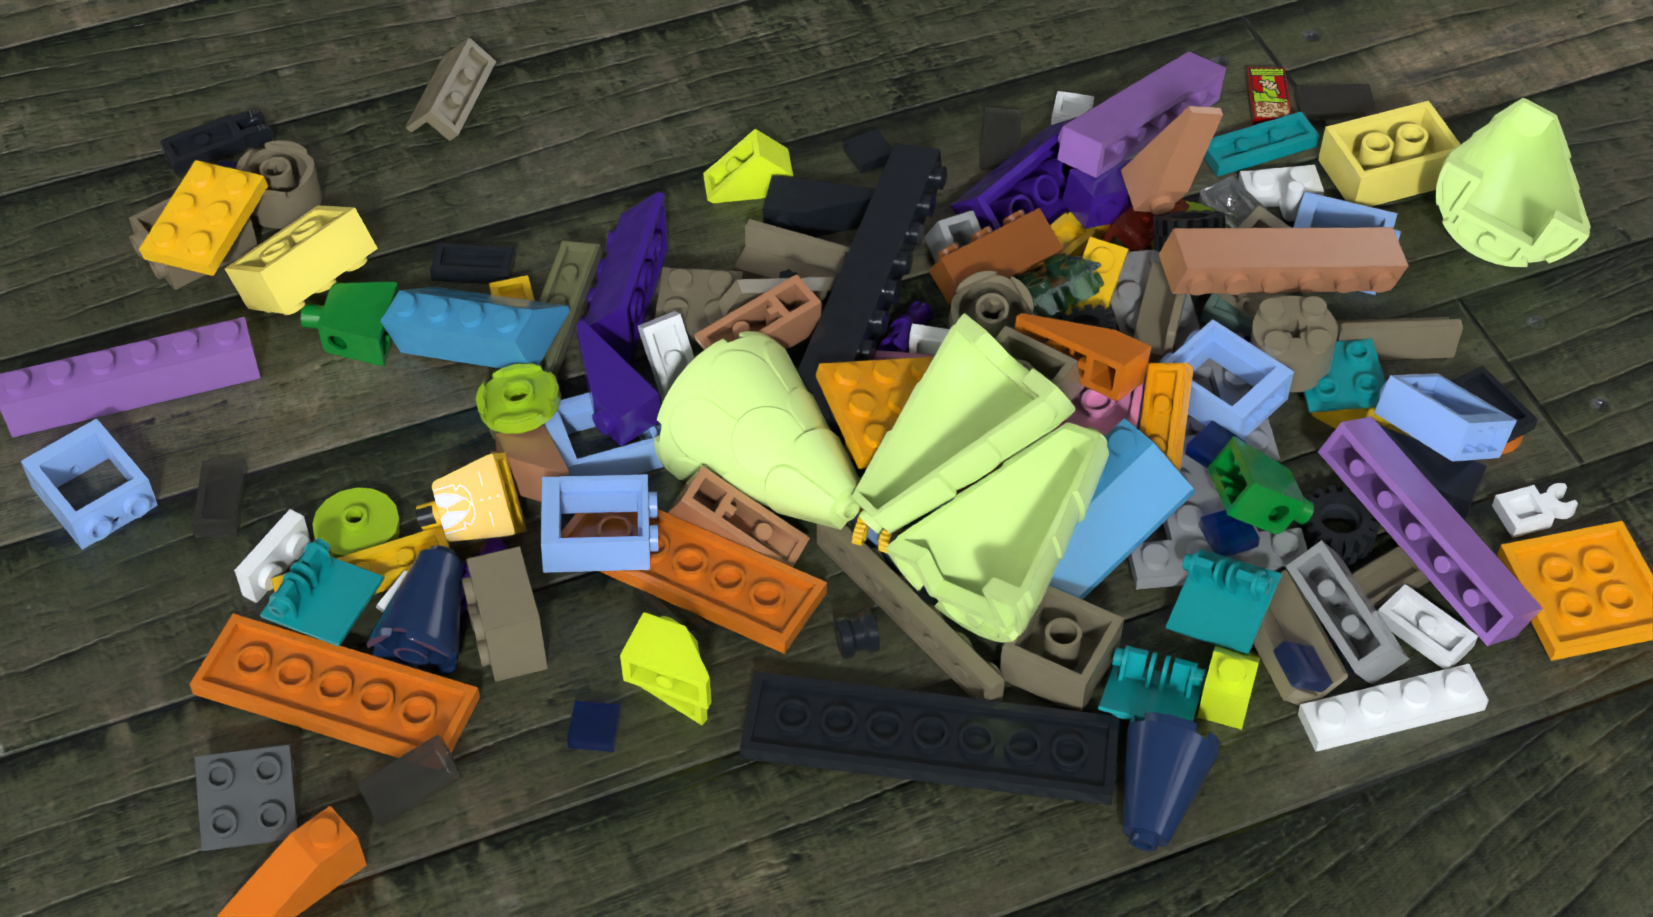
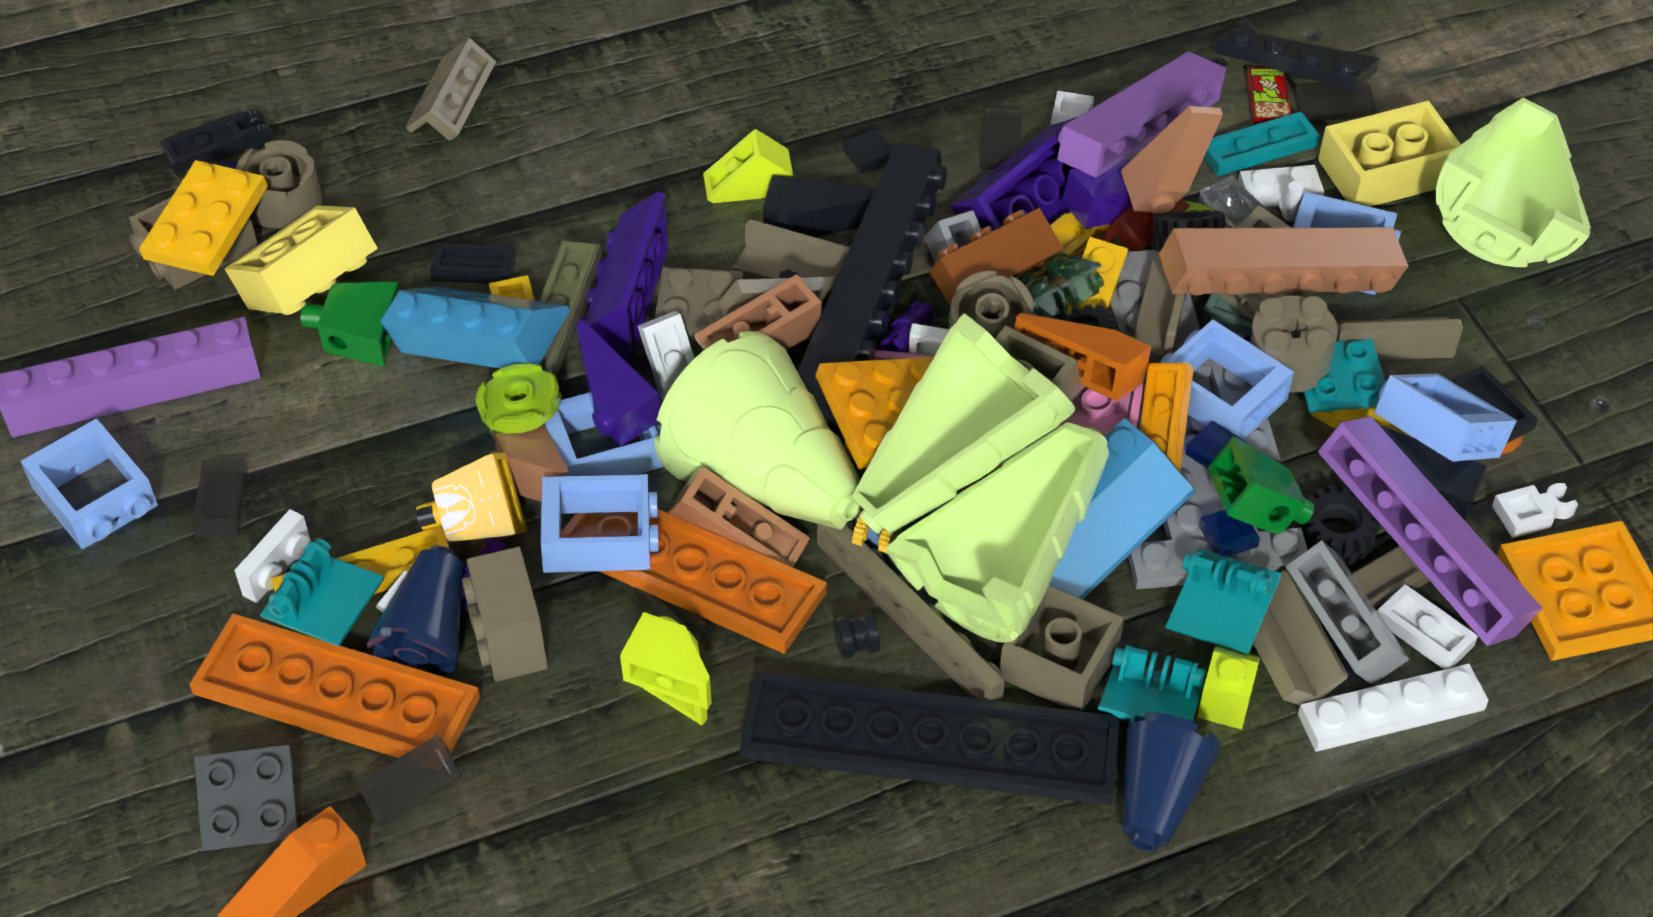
lime plate [312,487,400,558] -> none
clear blue tile [567,700,621,752] -> none
clear blue tile [1273,641,1333,692] -> none
none -> black wing [1215,28,1380,92]

